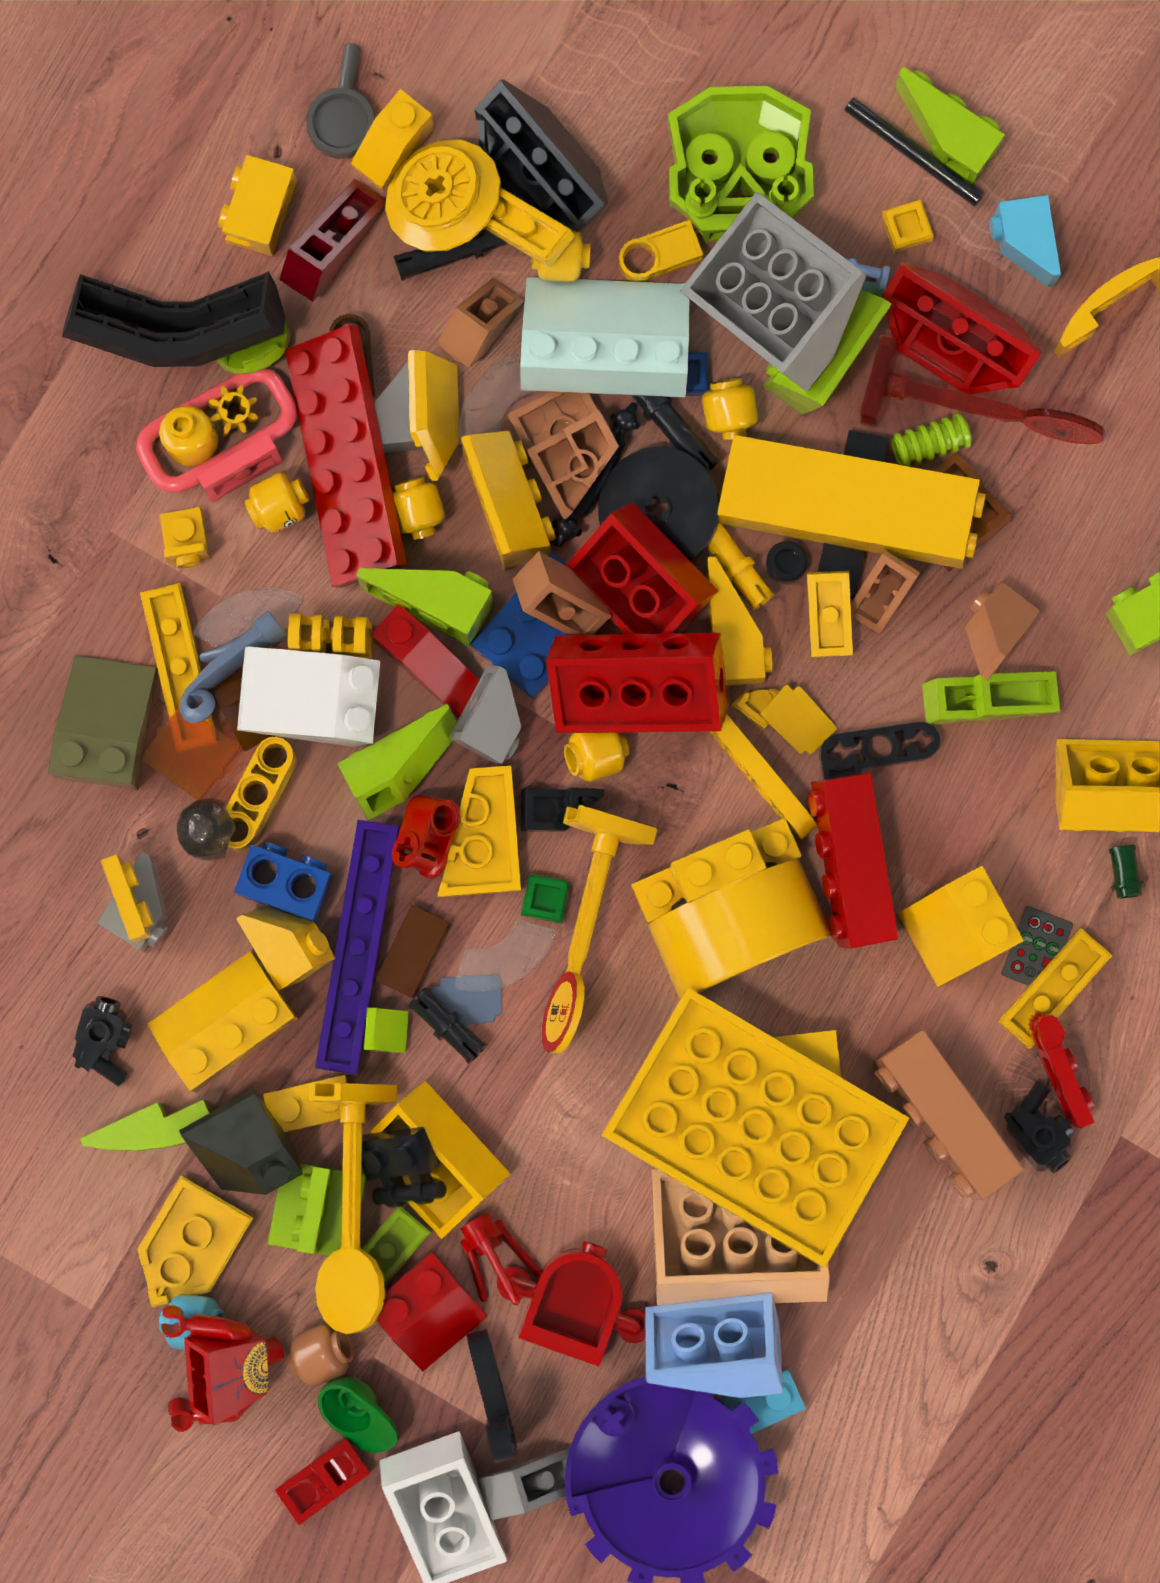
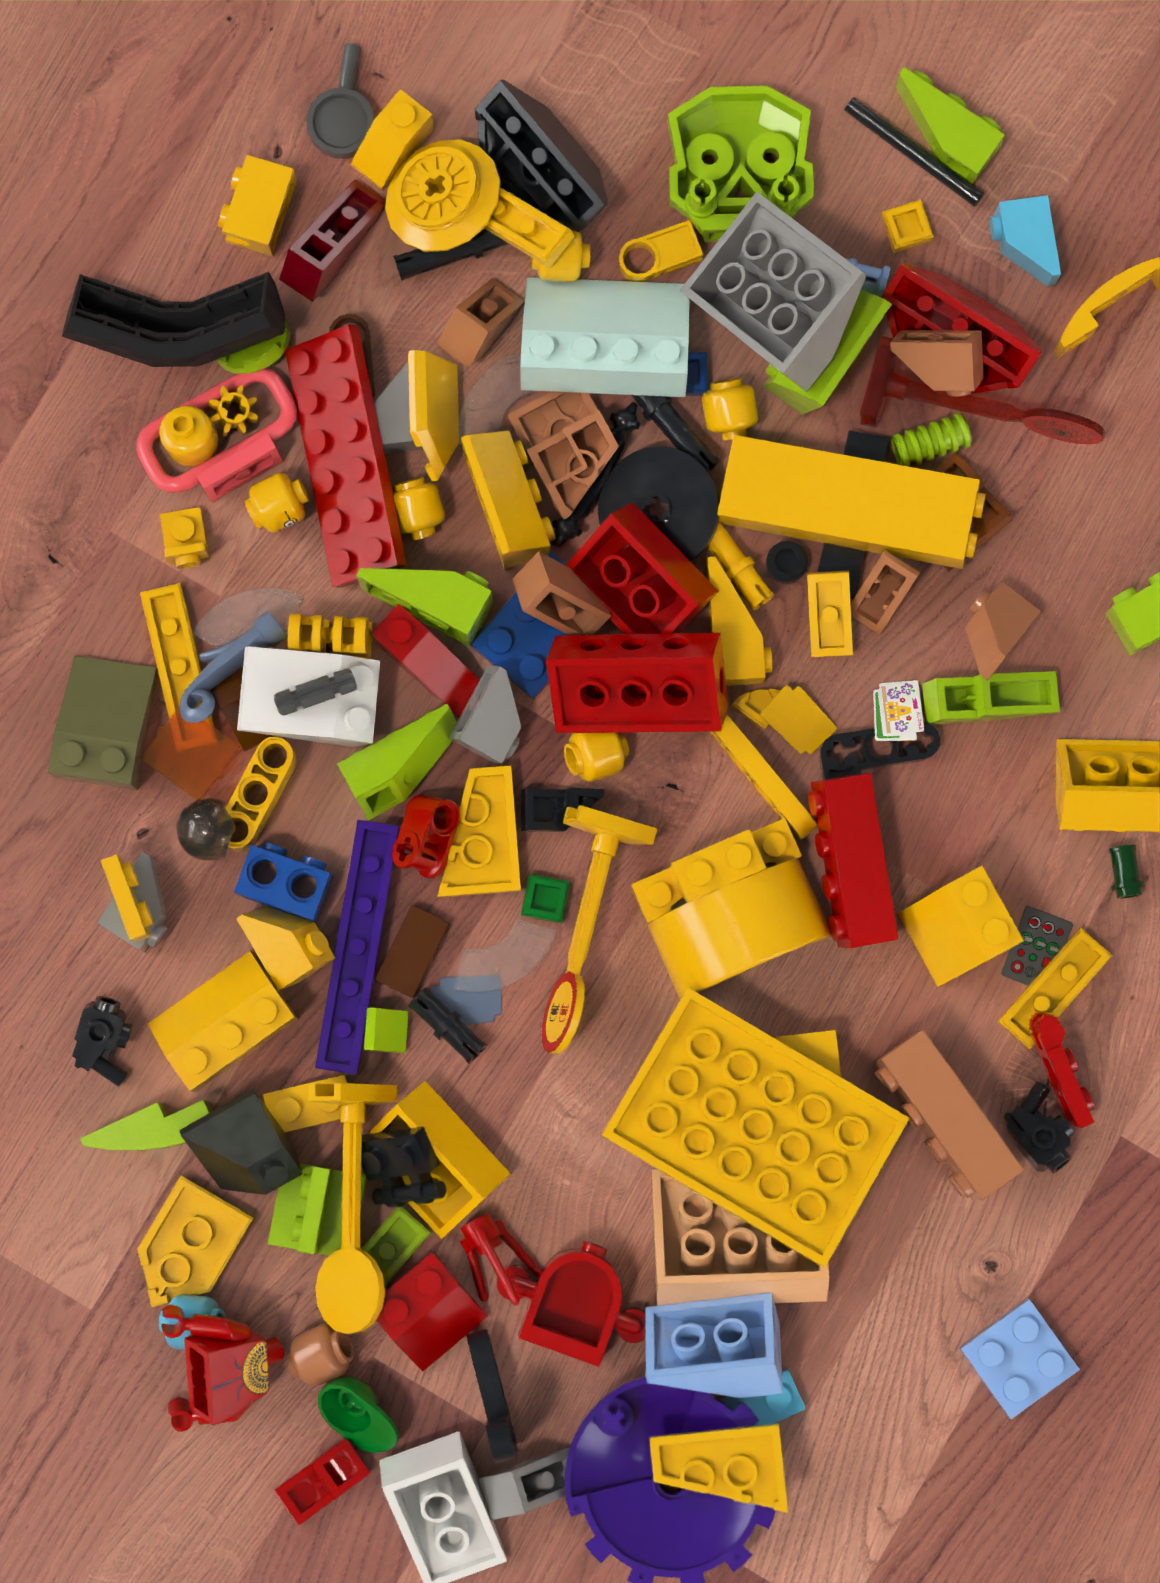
none -> dark grey axle [274,668,357,716]
none -> yellow wing [649,1423,788,1513]
none -> white sticker [873,680,924,741]
none -> nougat slope [890,330,984,396]
none -> light blue plate [959,1299,1080,1419]

